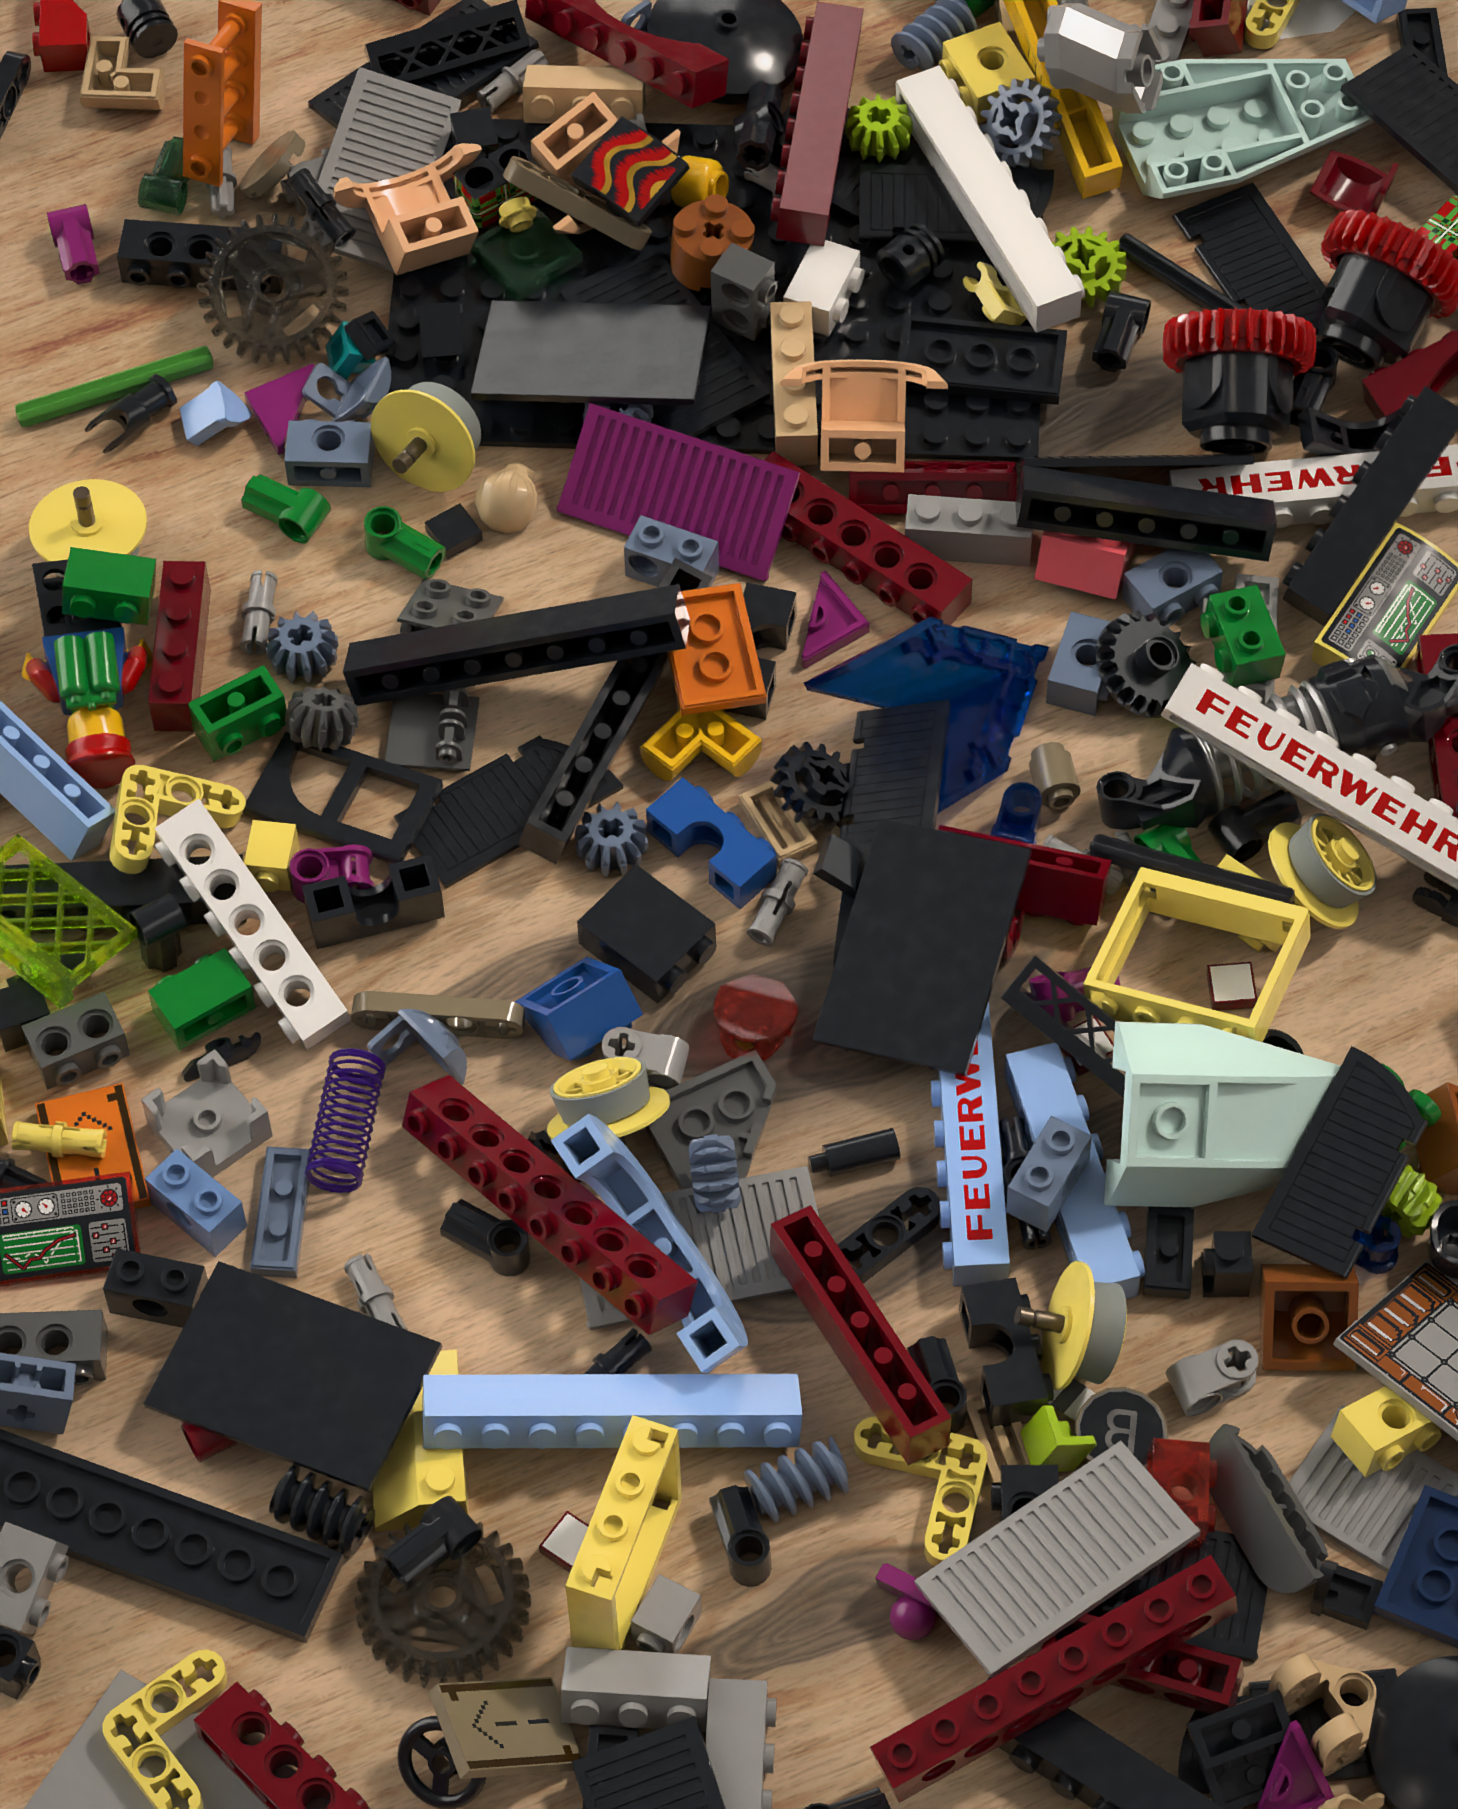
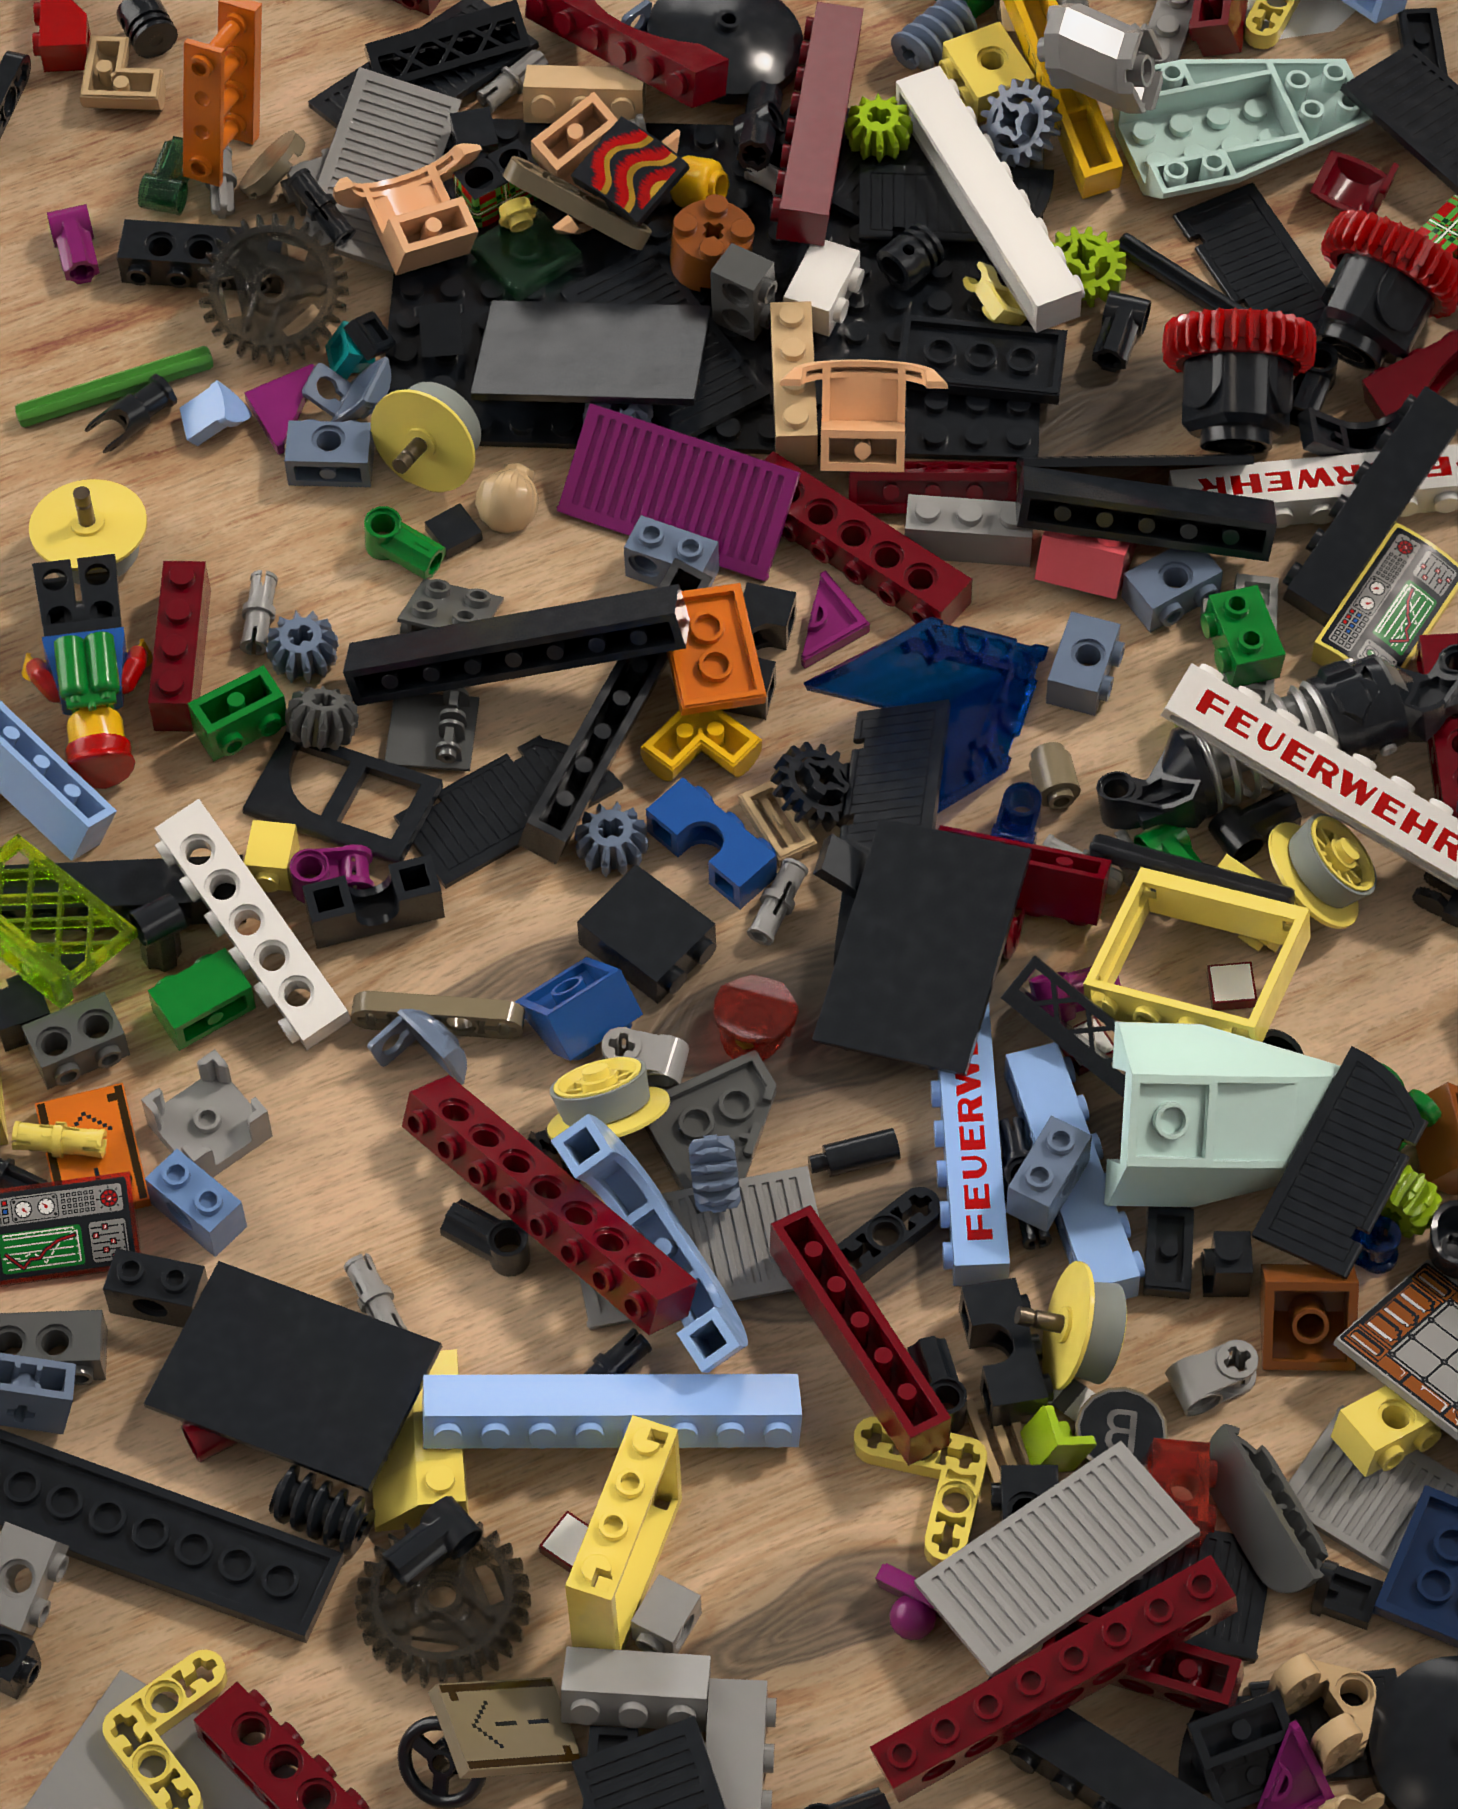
green brick [62,547,156,625] -> none
light yellow beam [109,765,246,874] -> none
black piece [182,1032,261,1082] -> none
green piece [241,474,331,544] -> none
sand blue tile [250,1147,313,1278] -> none
dark purple piece [305,1048,386,1193] -> none
black piece [709,1485,772,1587] -> none
sand blue piece [744,1435,849,1523] -> none
black gear [1096,611,1197,718] -> none

